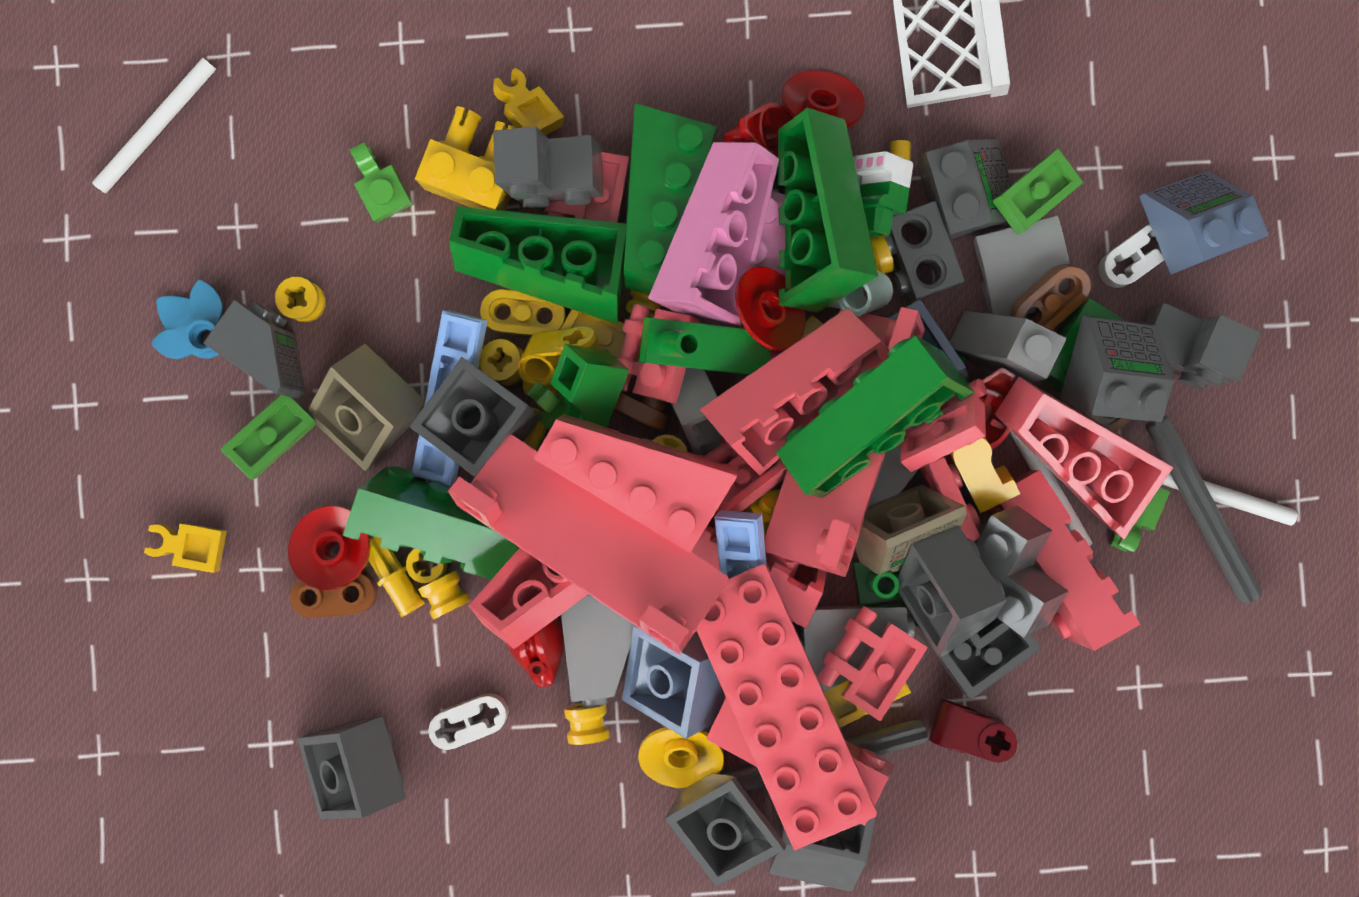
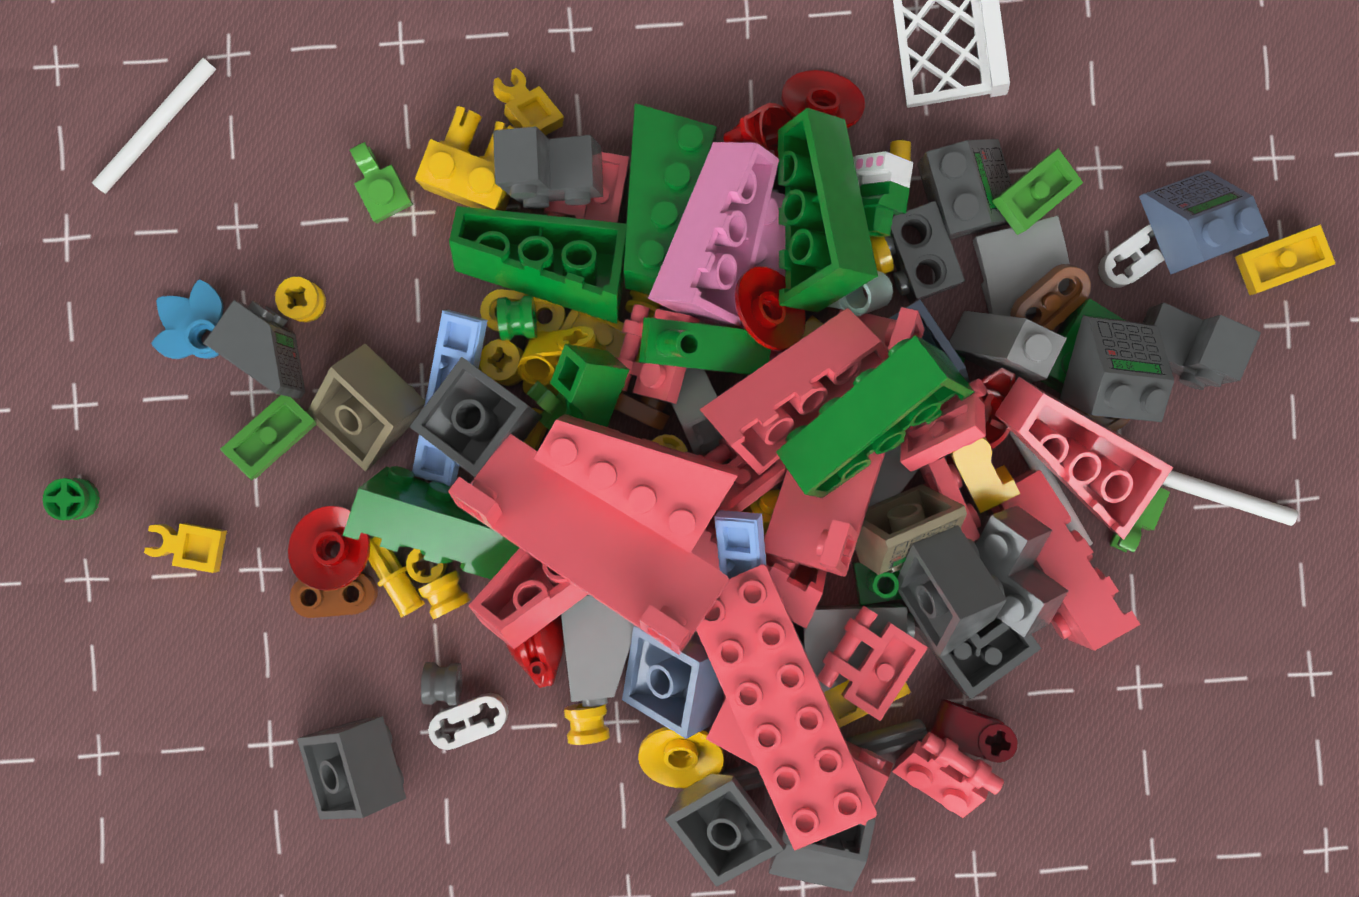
dark grey axle [1146,415,1262,604] -> none
none -> green wheel [42,478,100,521]
none -> dark grey wheel [421,662,462,705]
none -> green wheel [497,295,537,341]
none -> coral plate [892,732,1004,818]
none -> yellow plate [1235,224,1336,296]

